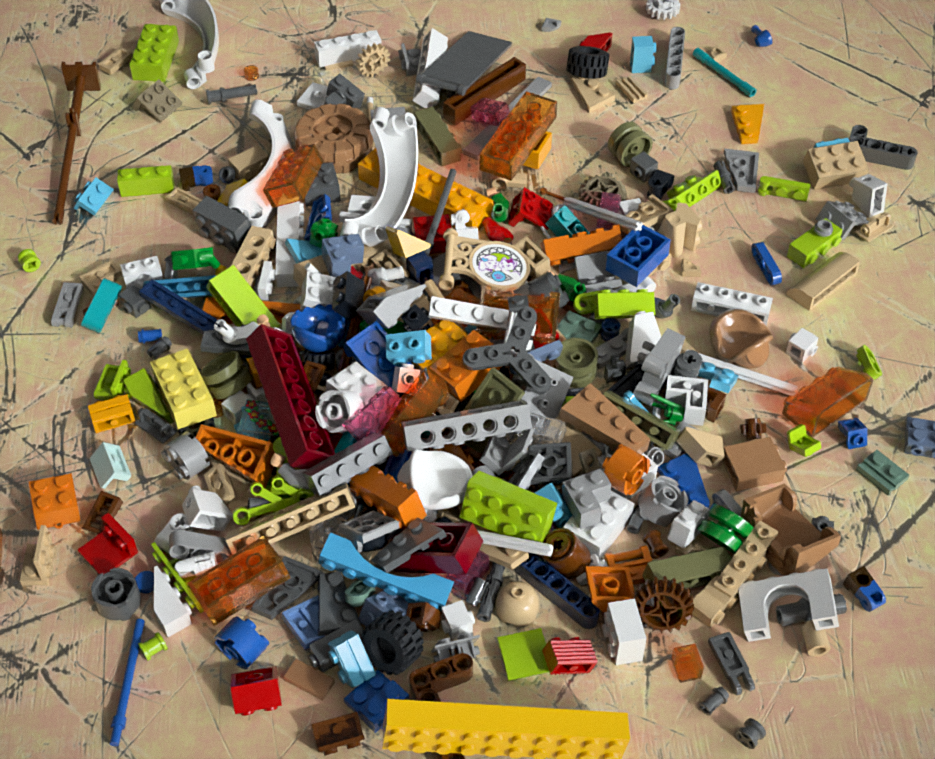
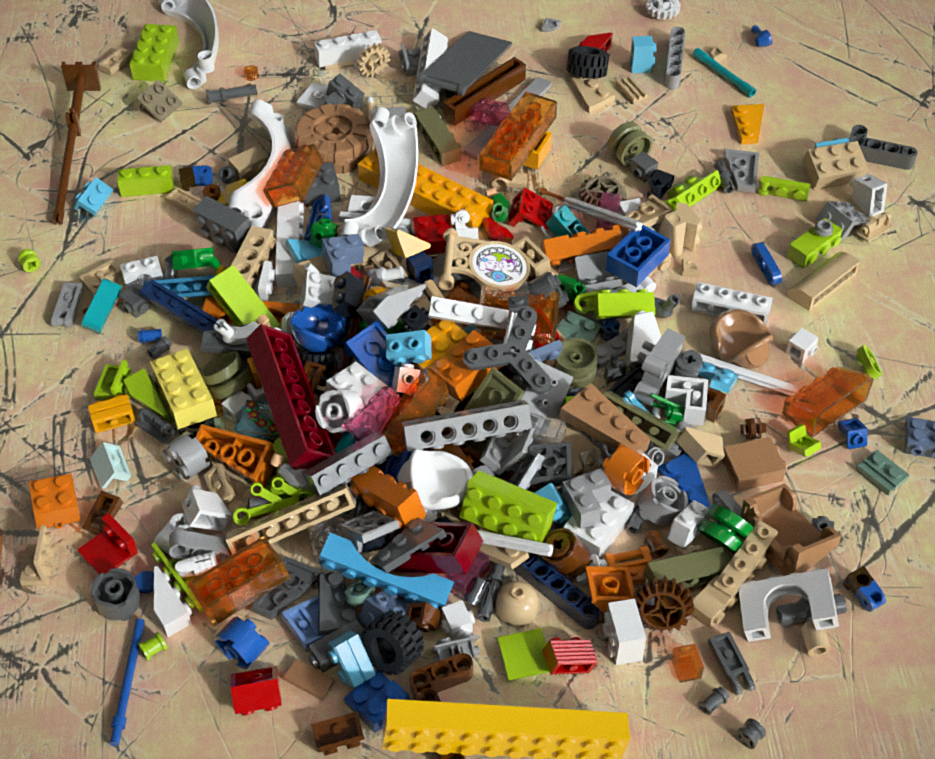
dark grey bar [423,169,457,256] -> none

